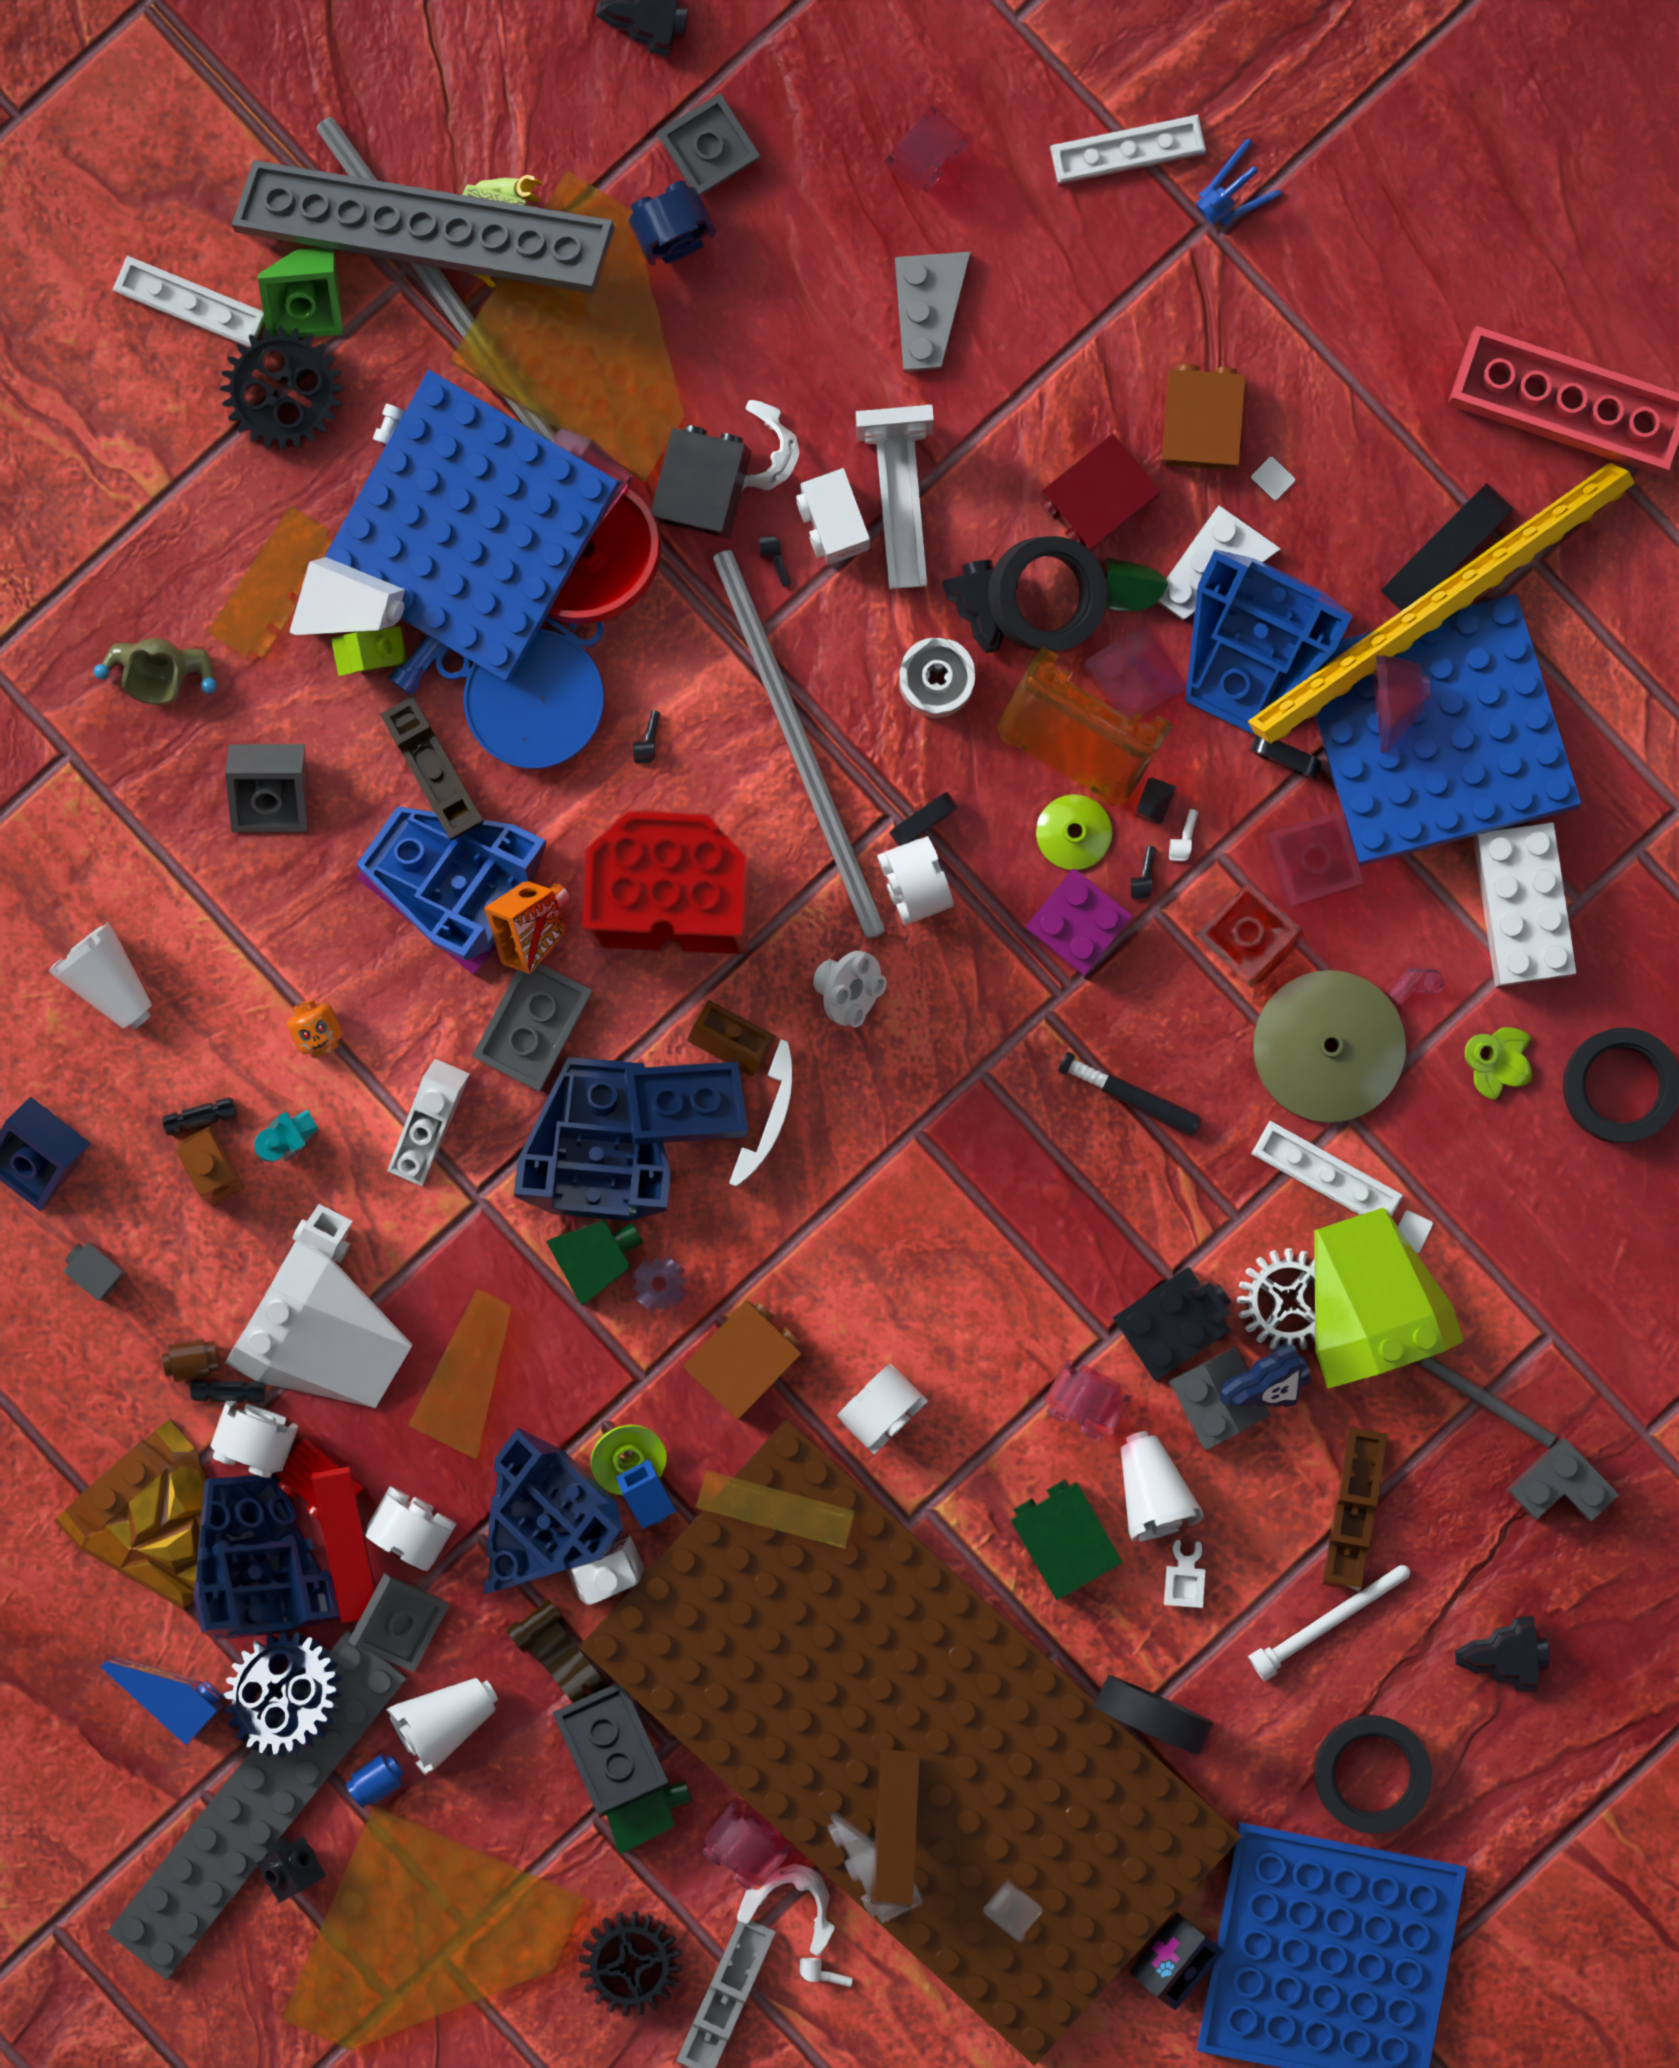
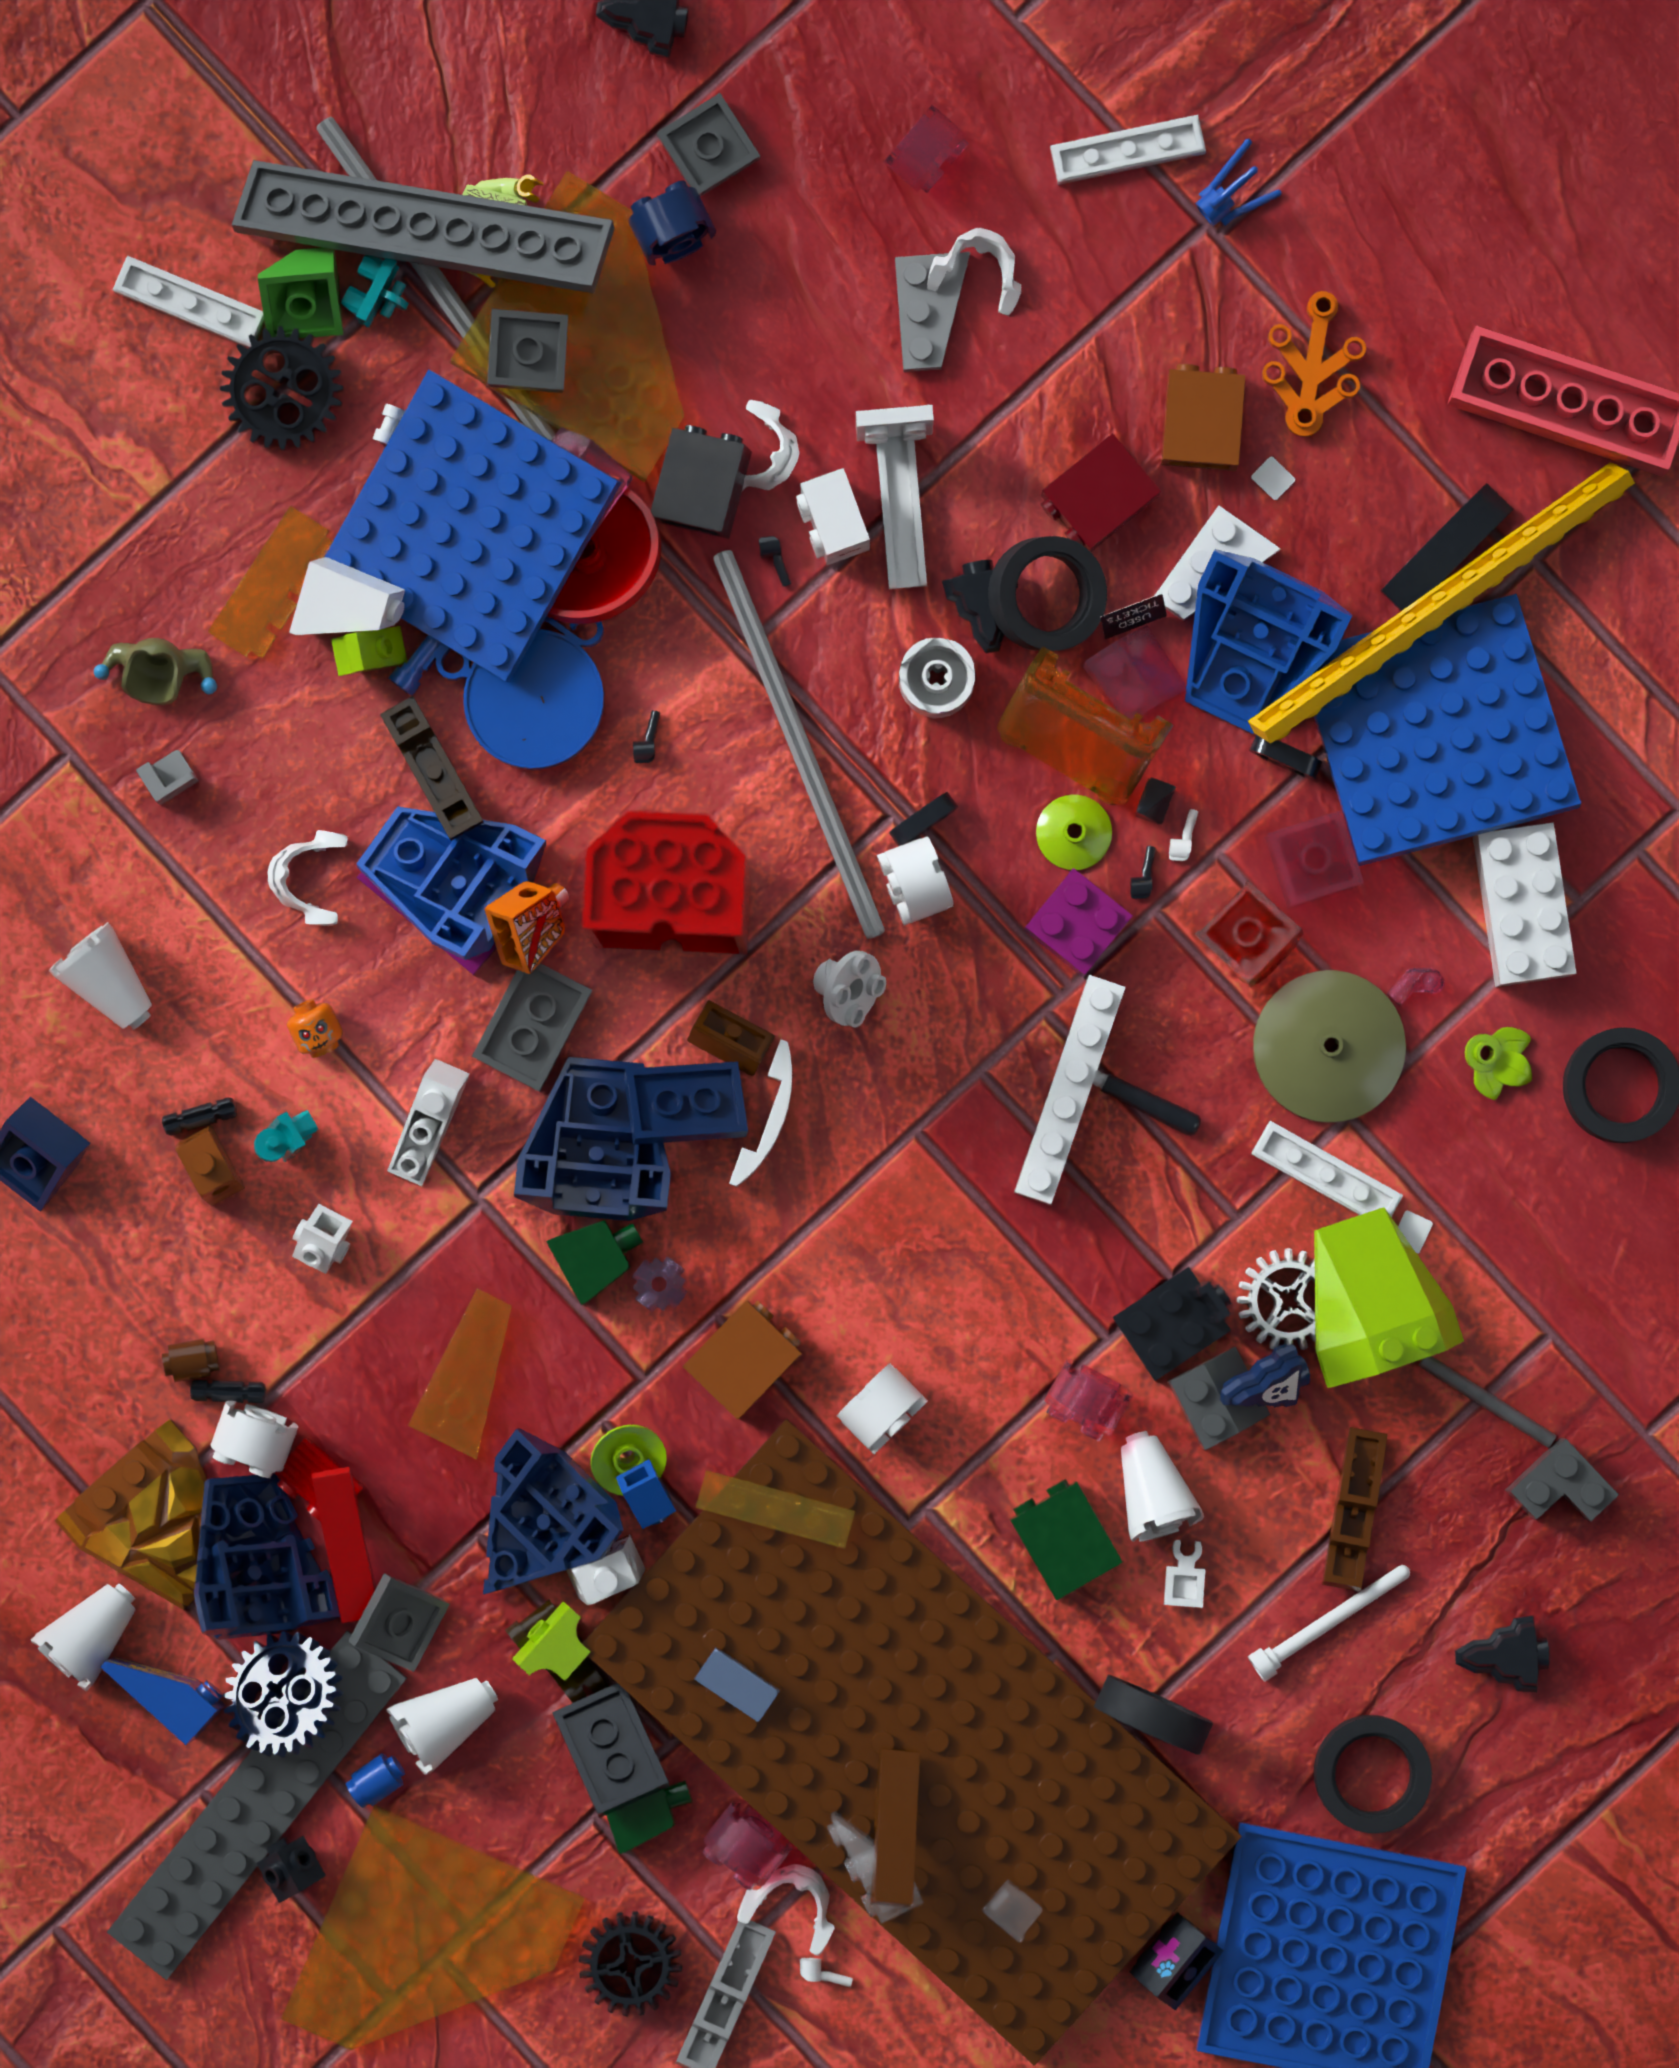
dark grey brick [63,1242,127,1301] -> none
dark grey slope [225,744,308,832] -> none
white wedge [225,1239,412,1408] -> none
white brick [364,1486,456,1571] -> none
dark green brick [1105,558,1168,611] -> none
clear pink slope [1373,655,1430,752] -> none
none -> white cone [31,1583,136,1691]
none -> light grey panel [136,750,199,805]
none -> white helmet [268,830,348,926]
none -> teal hips [341,255,409,328]
none -> dark grey plate [487,309,568,393]
none -> lime brick [512,1602,590,1681]
none -> sand blue slope [695,1647,780,1722]
none -> white helmet [927,228,1022,315]
none -> white arch [1014,975,1125,1205]
none -> black sticker [1100,594,1167,639]
none -> orange plant [1262,291,1366,437]

